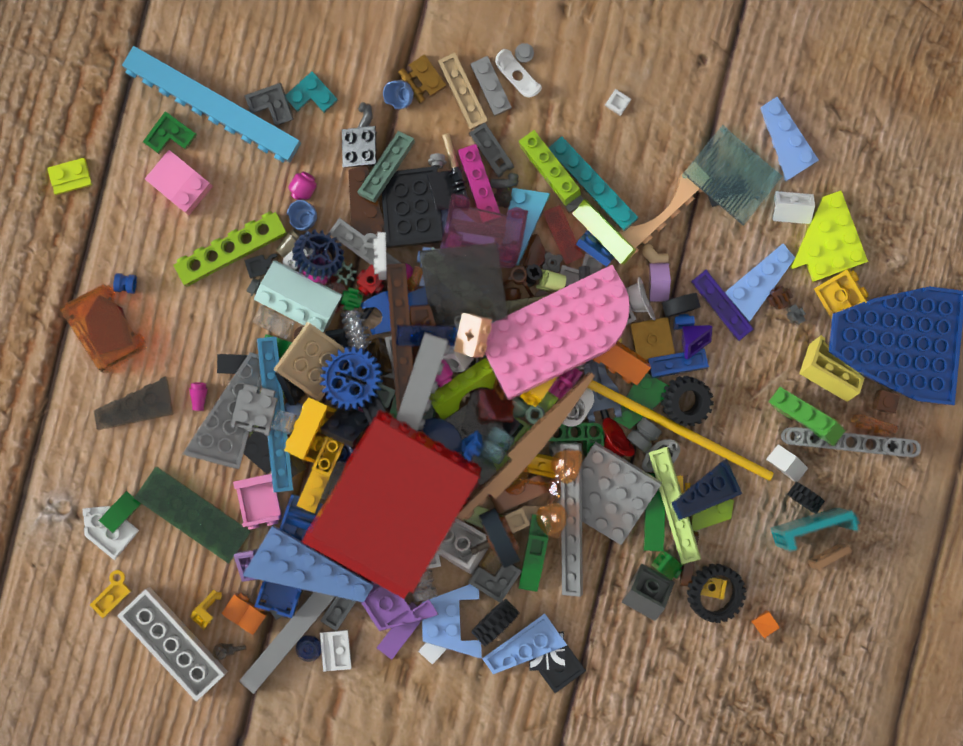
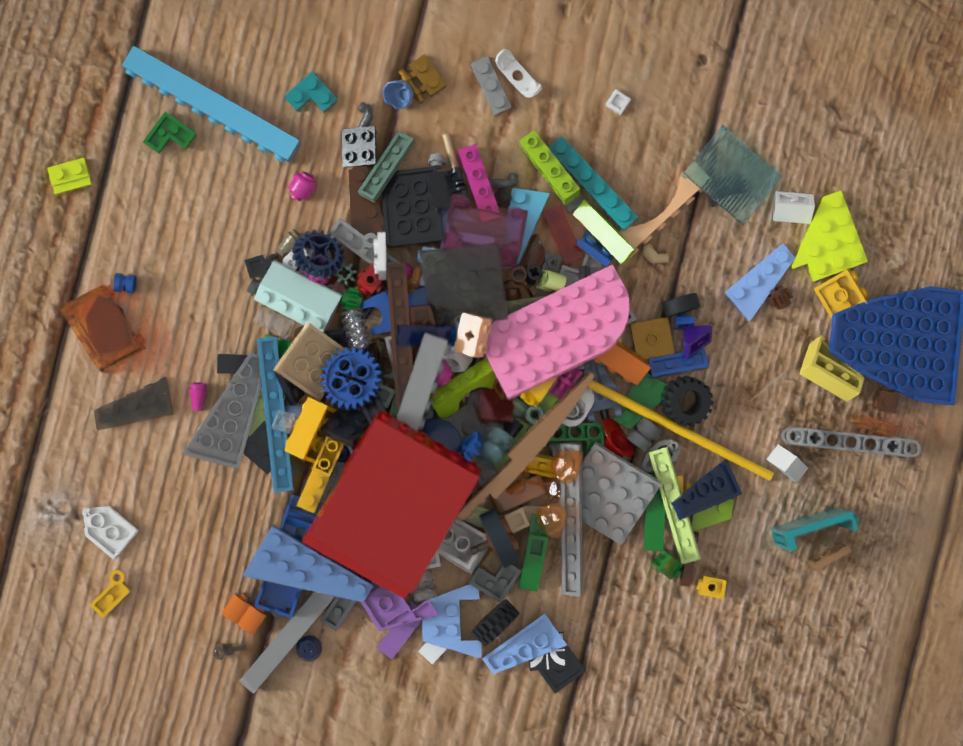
green slope [99,491,142,533] -> none
white brick [117,587,228,701] -> none
clear green plate [134,466,252,564] -> none
bright pink slope [145,150,213,215] -> none
lime brick [173,211,287,287] -> none
yellow piece [190,590,222,630] -> none
light grey plate [231,384,278,436] -> none
bright pink panel [233,474,282,530] -> none
lavender slope [234,549,257,582] -> none
dark grey plate [244,83,294,126] -> none
medium blue hair [287,200,317,231] -> none
white plate [320,630,352,672] -> none
tan plate [438,53,488,130] -> none
dark grey plate [469,123,514,178] -> none
light grey plate [515,43,534,63] -> none
dark grey slope [622,563,675,621] -> none
white piece [626,277,656,321] -> none
lavender slope [649,263,671,302] -> none
black tyre [687,563,746,623] -> none
dark purple tile [691,270,754,341] -> none
orange slope [751,610,780,638] -> none
light blue wing [760,97,819,182] -> none
bright green arch [769,387,845,446] -> none
dark grey plate [786,304,806,325] -> none
black tyre [787,482,825,514] -> none

